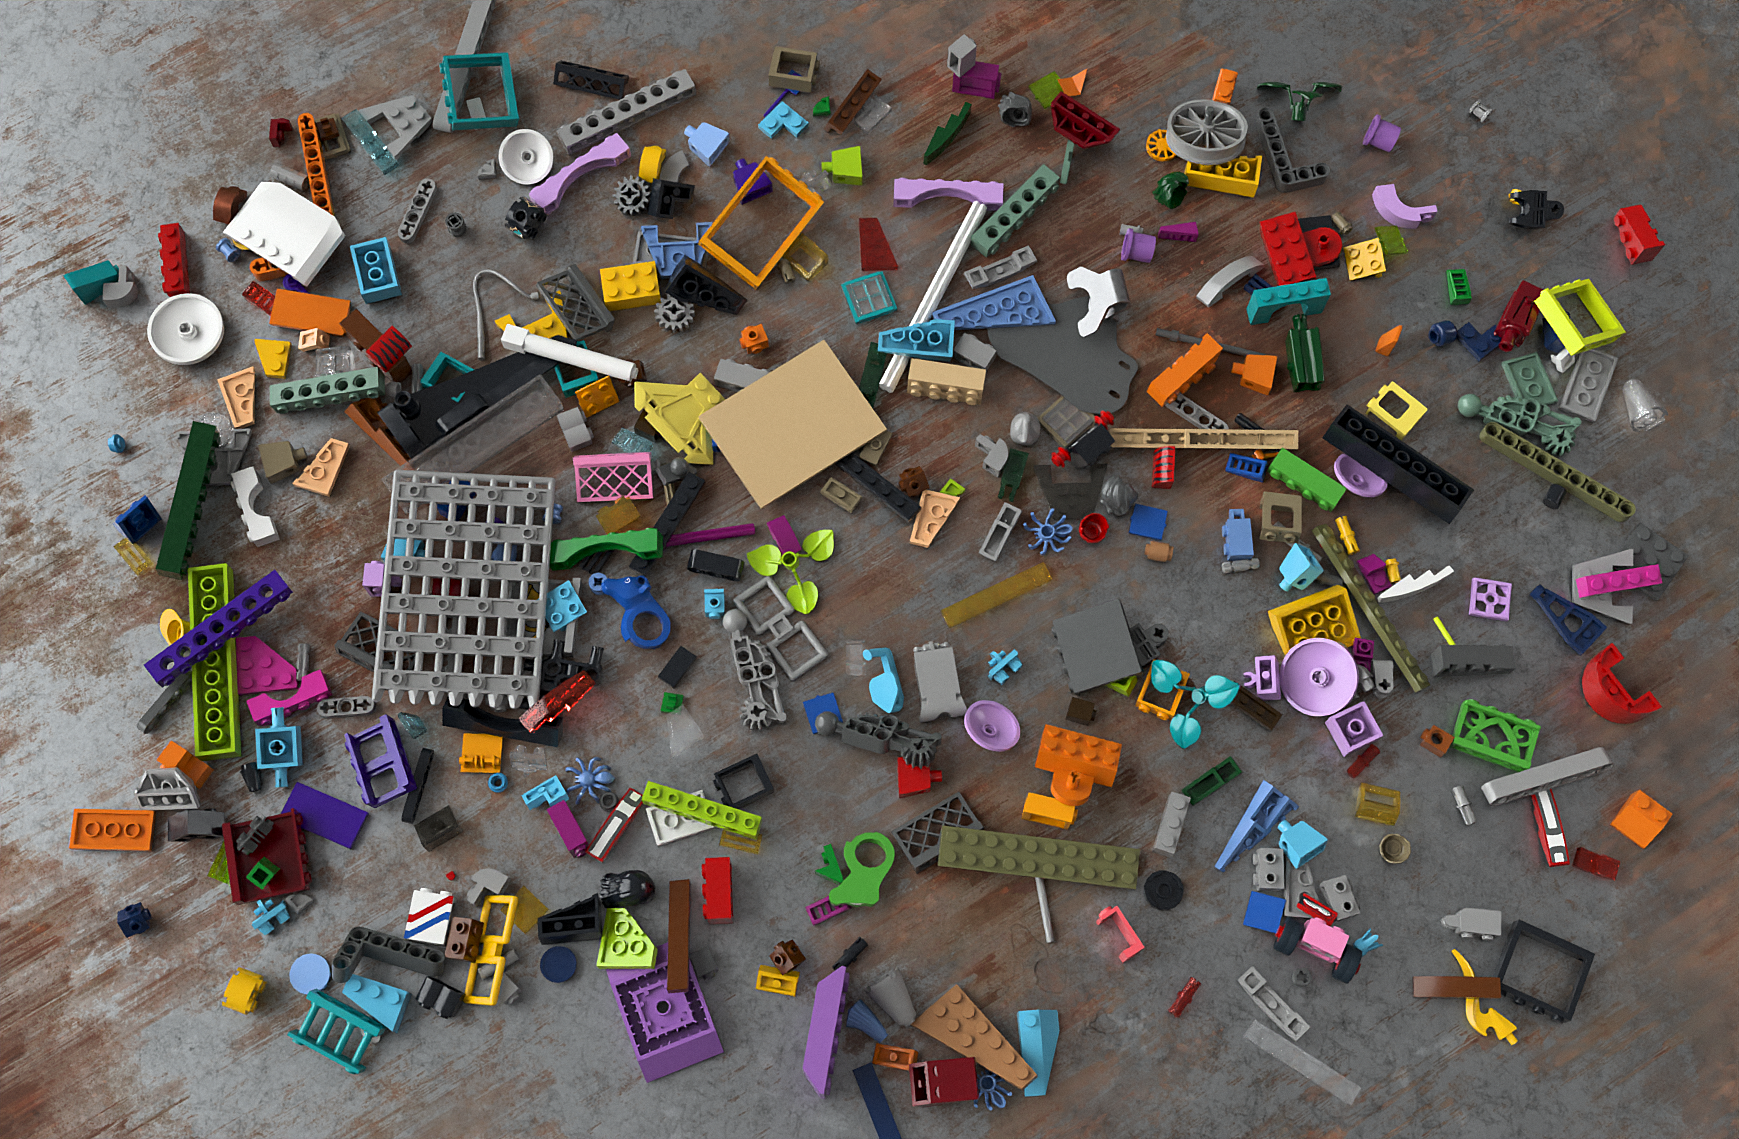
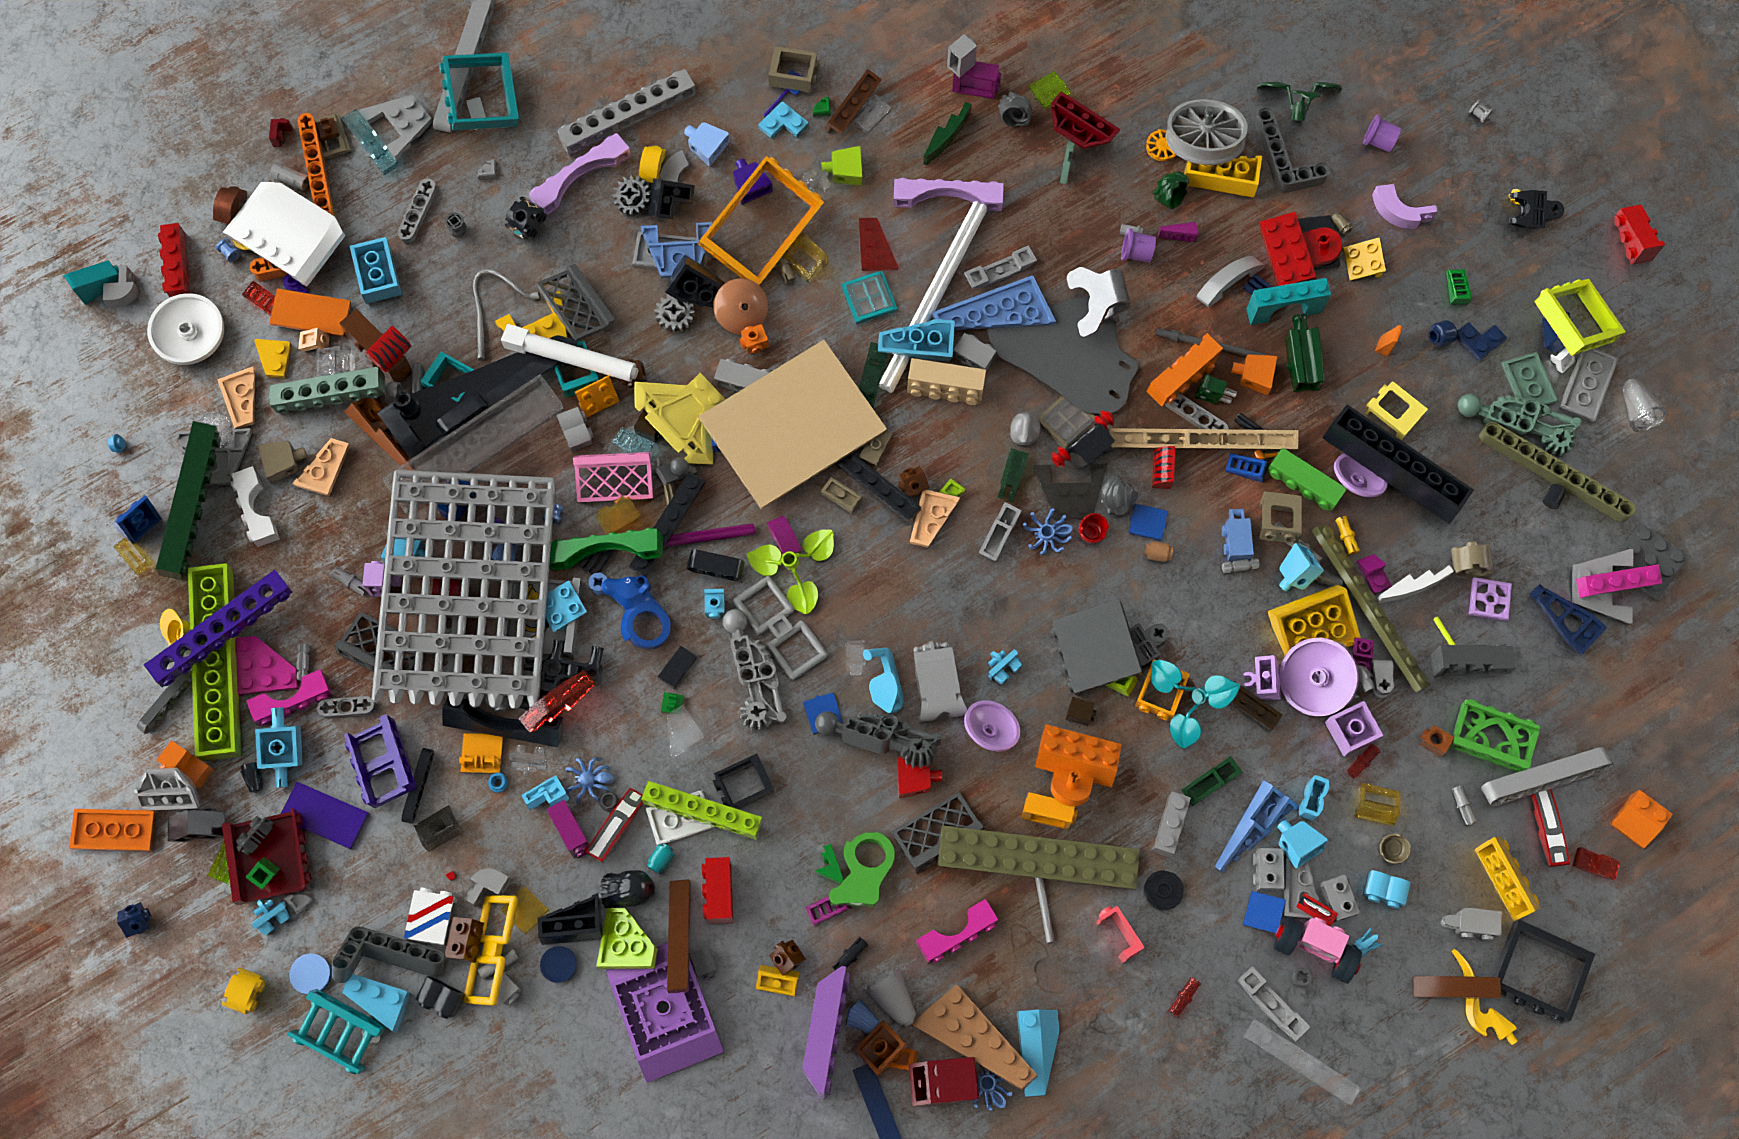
clear light blue slope [397,712,427,739] -> none
white dish [499,129,554,184] -> none
black fence [553,60,629,100] -> none
yellow brick [600,261,661,311] -> none
clear yellow tile [719,830,763,855] -> none
clear yellow tile [941,562,1052,628] -> none
sand green brick [970,164,1060,258] -> none
light grey brick [975,434,1008,478] -> none
orange sticker [1057,69,1087,96] -> none
orange brick [1212,68,1238,105] -> none
clear neon green piece [1374,225,1408,255] -> none
yellow pin [1385,558,1402,584] -> none
dark red piece [1494,280,1543,352] -> none
red cylinder [1582,643,1662,724] -> none
none -> light grey pin [331,566,367,597]
none -> teal brick [646,843,675,875]
none -> nougat dish [714,278,768,334]
none -> dark orange slope [854,1020,907,1076]
none -> dark pink arch [916,899,998,964]
none -> dark green piece [1195,375,1237,405]
none -> medium azure brick [1298,775,1329,821]
none -> medium azure brick [1363,870,1411,909]
none -> dark tan brick [1451,542,1494,579]
none -> yellow slope [1475,836,1541,921]

